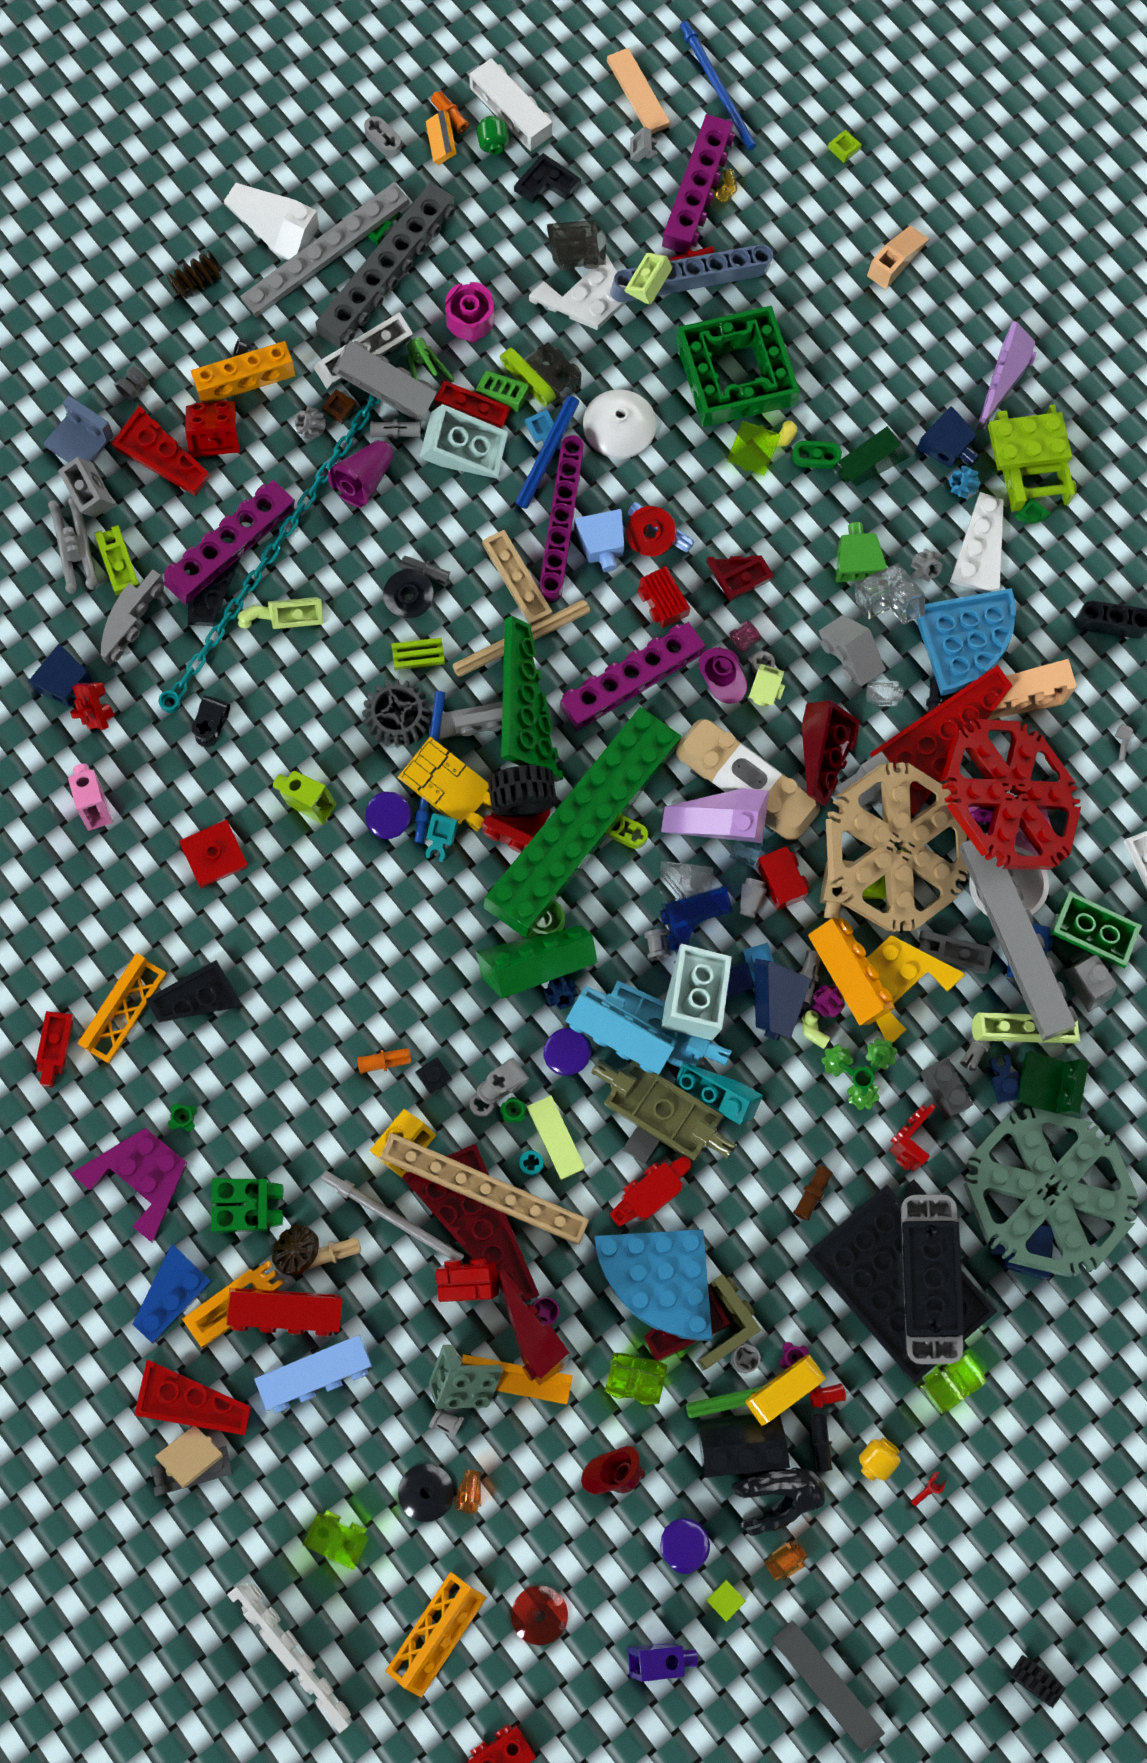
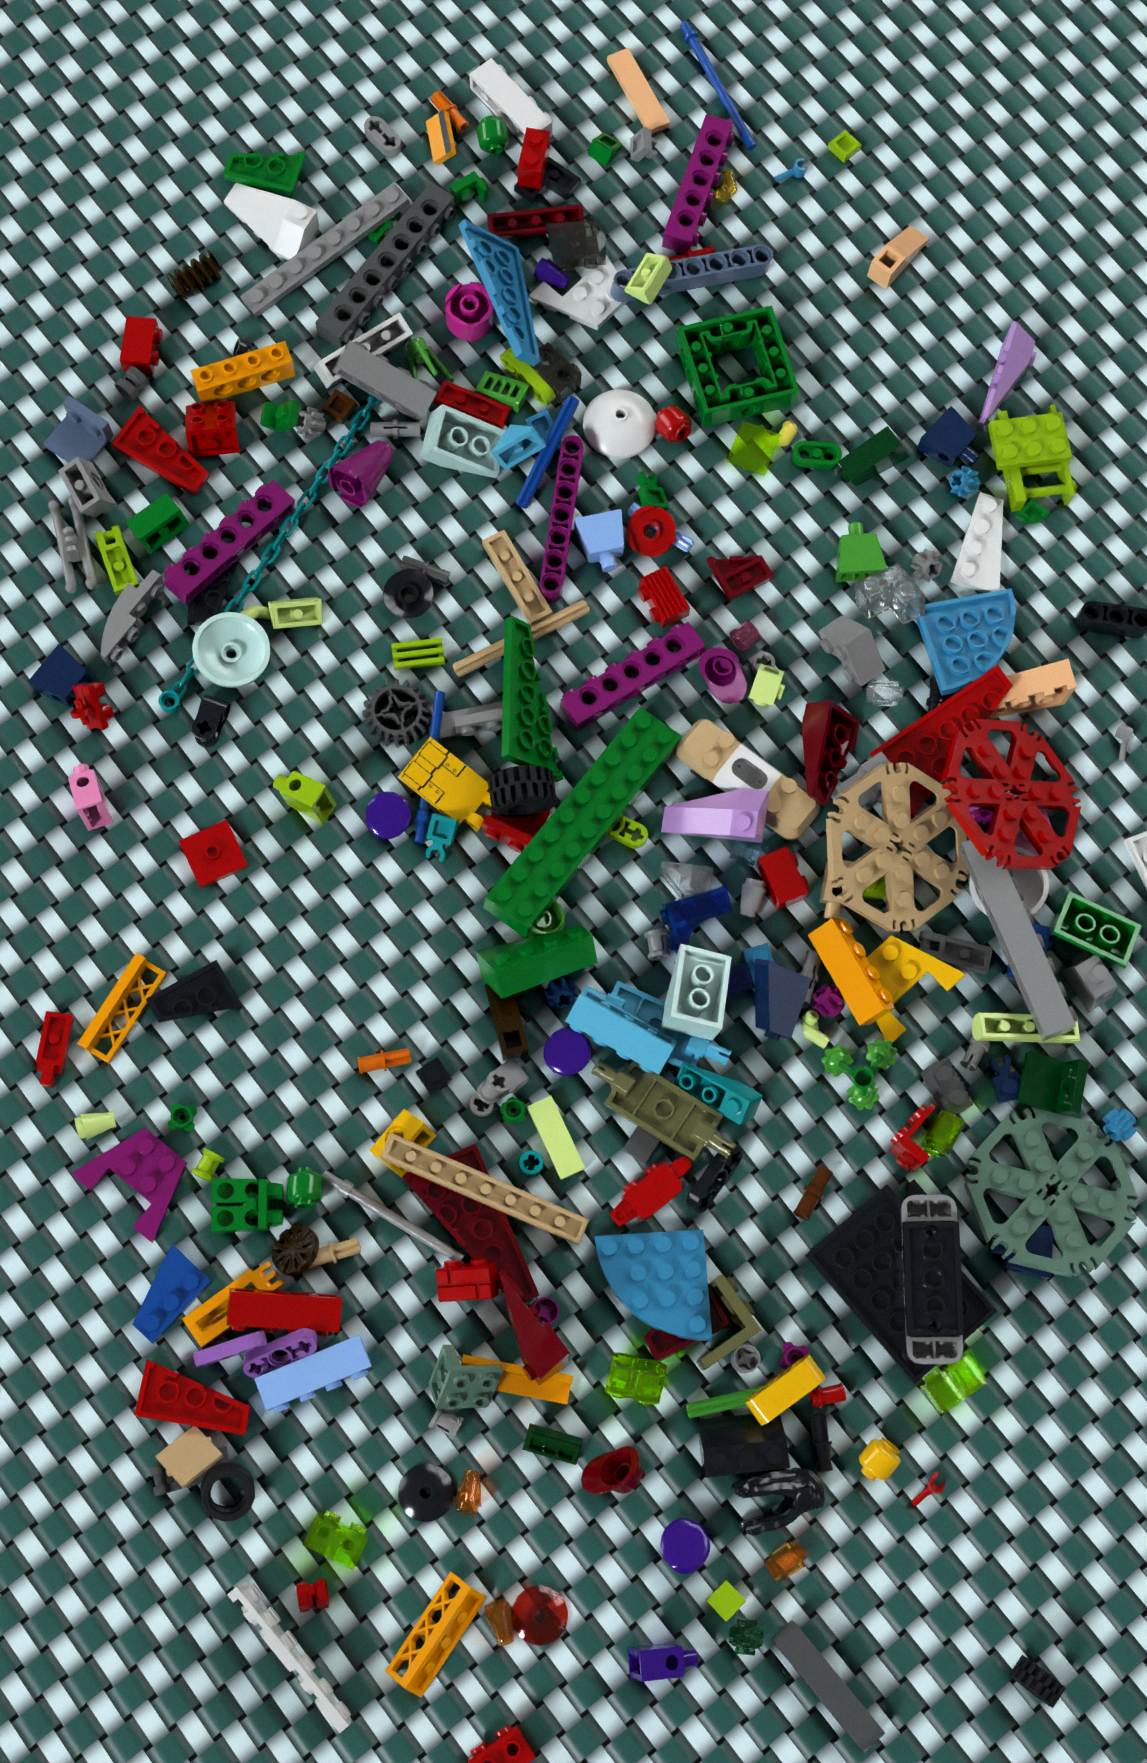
none -> yellowish green cone [74,1111,116,1140]
none -> red brick [120,316,163,375]
none -> green brick [125,493,190,554]
none -> lime bush [190,1148,225,1183]
none -> light aqua dish [192,612,270,688]
none -> medium lavender beam [193,1331,268,1367]
none -> black tyre [200,1462,255,1522]
none -> green wing [223,152,307,197]
none -> medium lavender beam [243,1328,317,1378]
none -> green bracket [260,400,300,433]
none -> green head [287,1167,323,1209]
none -> red wheel [296,1578,329,1613]
none -> green bracket [451,171,489,205]
none -> dark azure wing [458,219,540,366]
none -> clear orange cone [483,1599,514,1646]
none -> dark brown slope [485,984,529,1061]
none -> dark red brick [487,204,585,239]
none -> medium azure slope [491,425,546,471]
none -> red brick [517,127,550,189]
none -> dark green plate [522,1423,583,1465]
none -> dark purple cone [533,257,571,290]
none -> green slope [588,132,623,166]
none -> green plate [636,471,669,511]
none -> red head [655,405,692,443]
none -> black beam [686,1145,743,1213]
none -> clear green gear [729,1618,764,1656]
none -> dark azure hand [774,158,808,182]
none -> clear neon green brick [921,1110,965,1158]
none -> dark azure gear [1102,1108,1137,1142]

